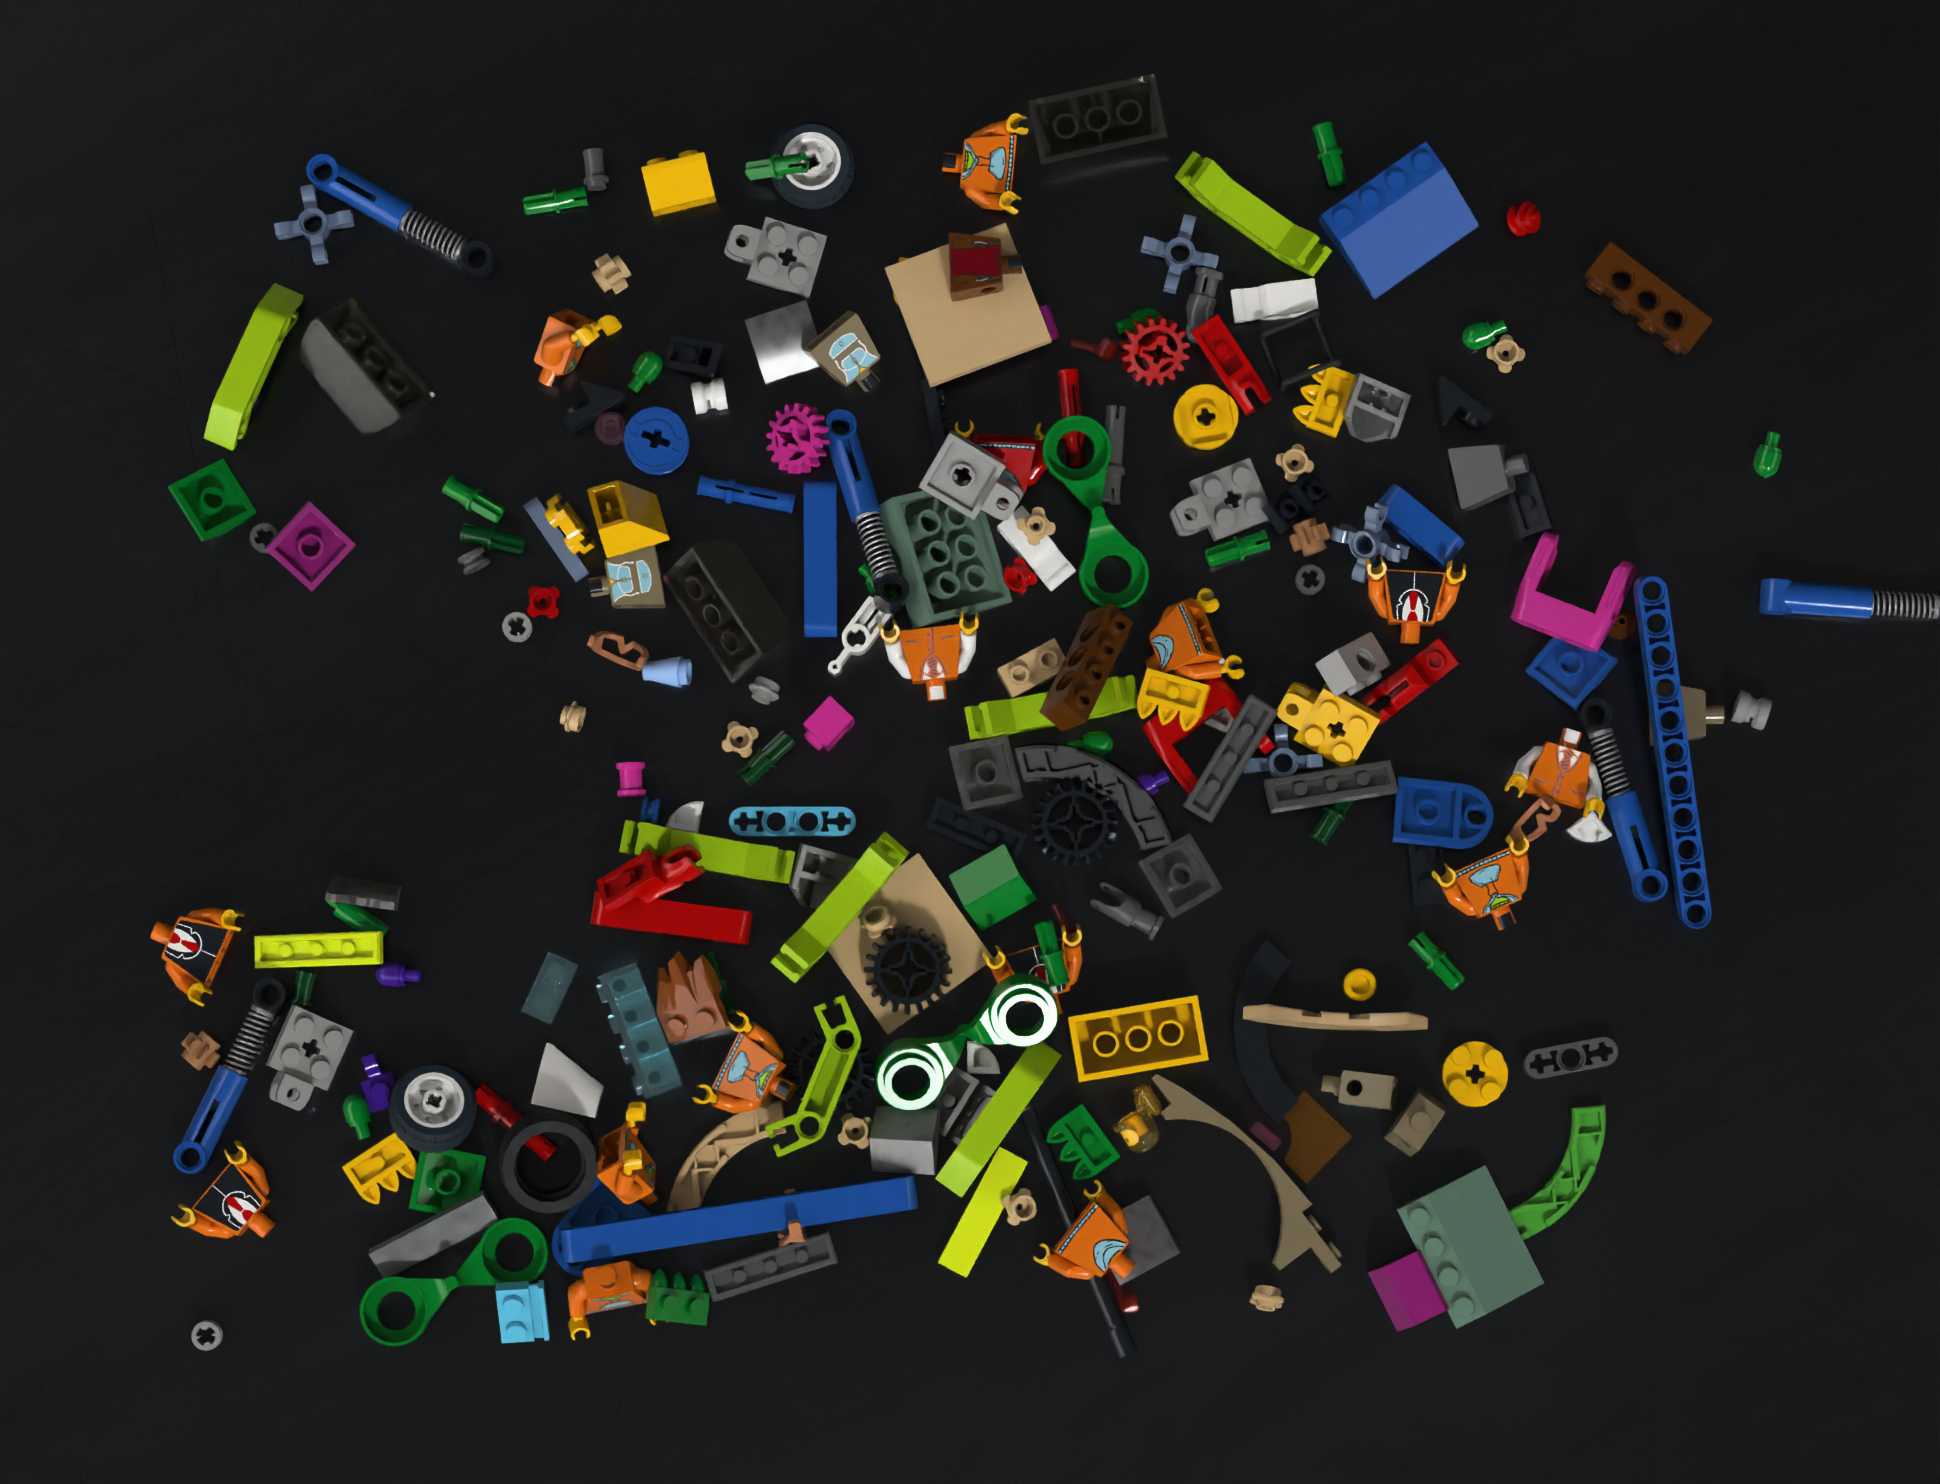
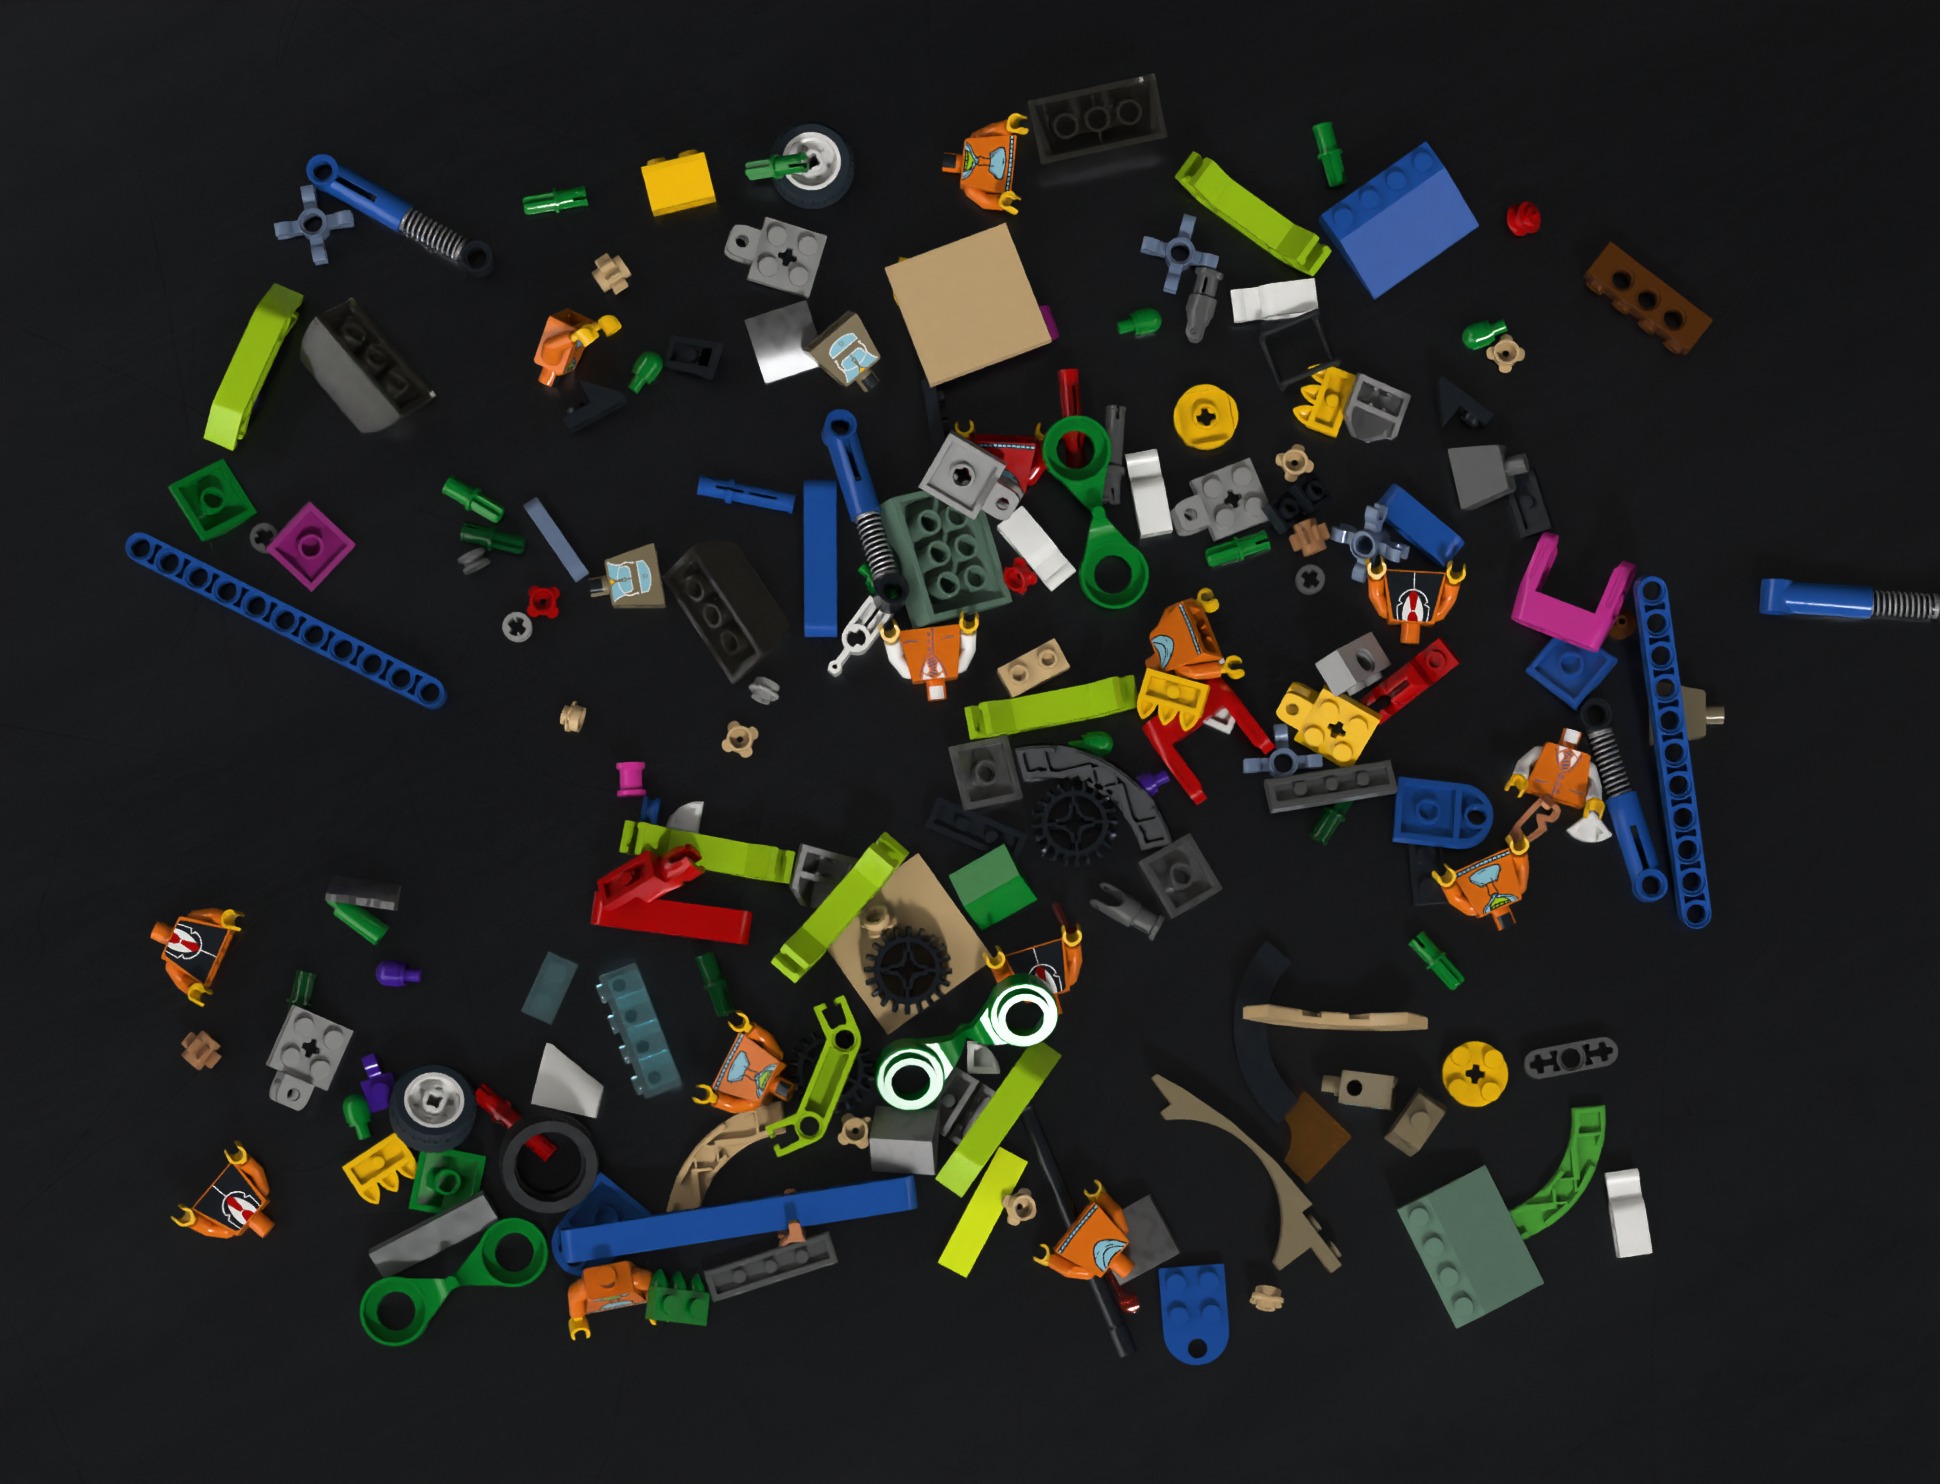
piece [173,978,290,1174] -> none
light grey bush [191,1320,223,1351] -> none
neon yellow tile [254,931,383,969] -> none
medium azure plate [495,1280,550,1343] -> none
yellow plate [544,494,596,554] -> none
dark grey pin [583,148,609,191] -> none
yellow slope [587,480,669,558] -> none
nougat helmet [587,631,650,671] -> none
clear pink tile [595,412,627,446] -> none
orange torso [596,1102,661,1205] -> none
blue piece [623,407,690,475] -> none
light blue cone [642,656,692,688] -> none
dark orange plate [656,951,730,1044] -> none
white wheel [691,378,728,415] -> none
medium azure beam [729,807,856,837] -> none
dark green axle [737,730,796,787] -> none
dark pink gear [766,403,830,474] -> none
dark pink brick [803,696,855,752] -> none
torso [948,233,1022,301] -> none
tan plate [1017,507,1056,546] -> none
green axle [1035,920,1070,987] -> none
reddish brown brick [1039,603,1134,731] -> none
green plate [1046,1104,1120,1180] -> none
yellow brick [1067,995,1209,1083] -> none
clear red hand [1071,338,1118,361] -> none
clear yellow piece [1112,1084,1162,1153] -> none
red gear [1119,314,1190,386] -> none
dark grey tile [1183,694,1279,823] -> none
red plate [1191,314,1273,416] -> none
clear pink tile [1247,1121,1282,1151] -> none
yellow tile [1343,968,1376,1001] -> none
magenta slope [1368,1249,1449,1332] -> none
light grey wheel [1730,690,1772,731] -> none
green cylinder [1753,431,1782,477] -> none
none -> blue beam [125,532,448,709]
none -> white piece [1125,449,1173,539]
none -> blue plate [1158,1263,1229,1365]
none -> white piece [1604,1168,1653,1258]

